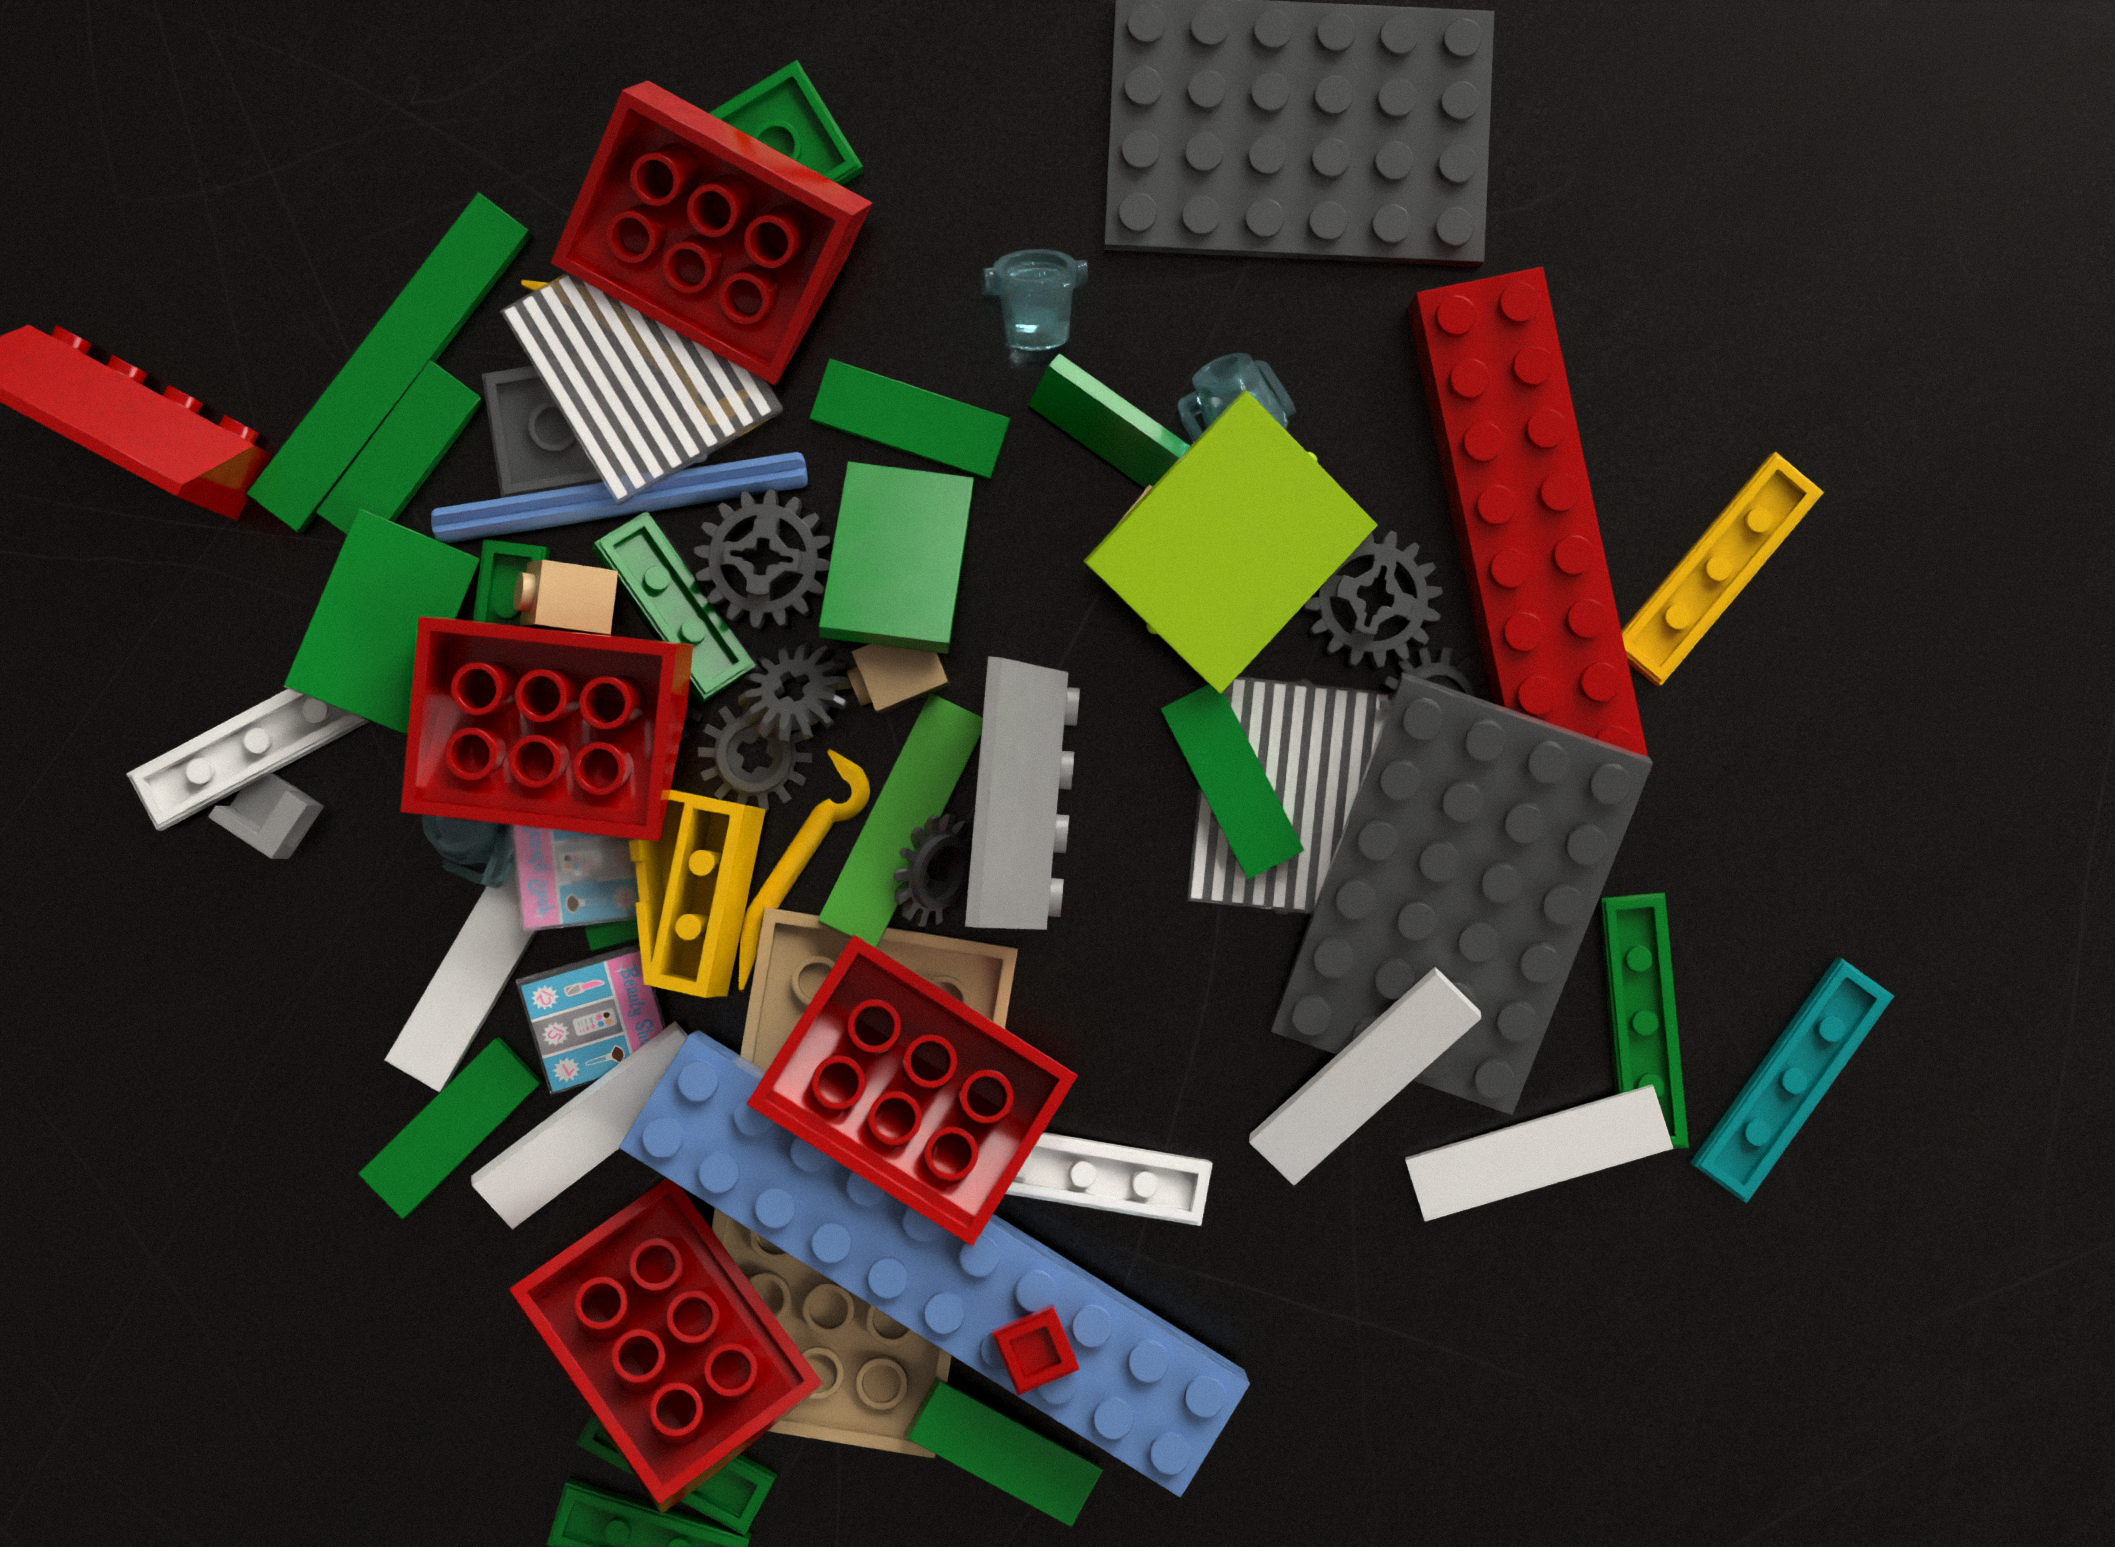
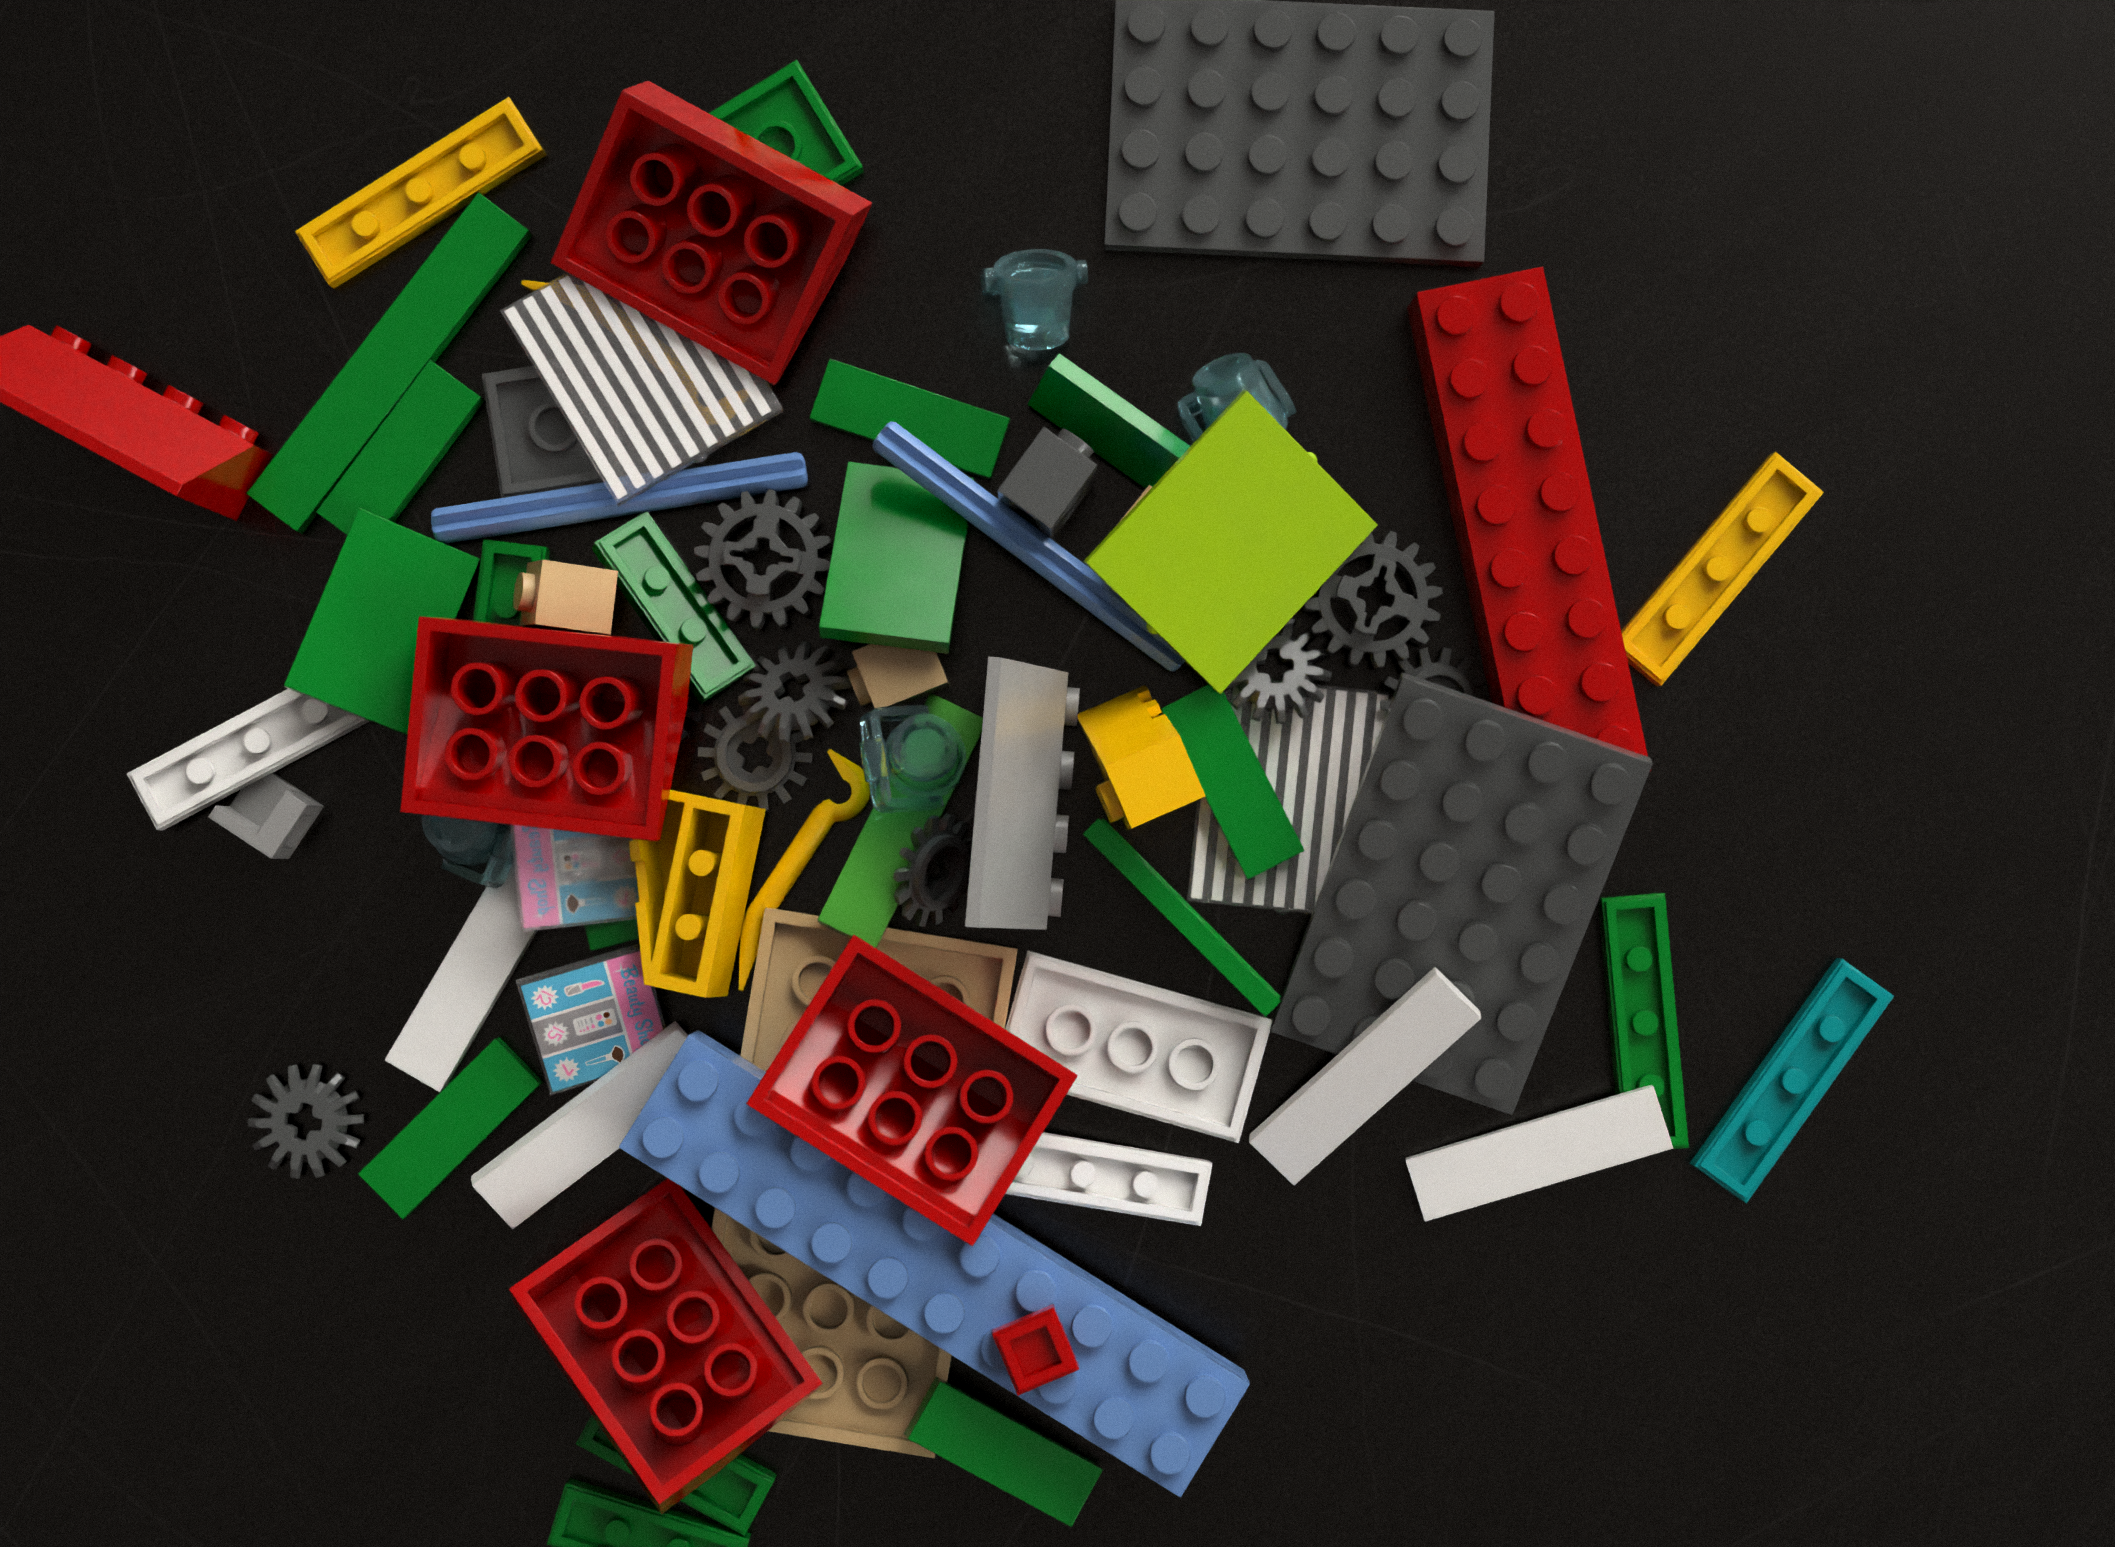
none -> dark grey gear [247,1064,364,1179]
none -> yellow tile [295,97,546,289]
none -> clear light blue piece [859,705,966,813]
none -> medium blue axle [872,421,1185,672]
none -> dark grey brick [998,427,1097,540]
none -> white tile [1006,950,1273,1143]
none -> yellow wedge [1078,685,1206,830]
none -> green tile [1082,818,1281,1017]
none -> dark grey gear [1225,618,1332,724]

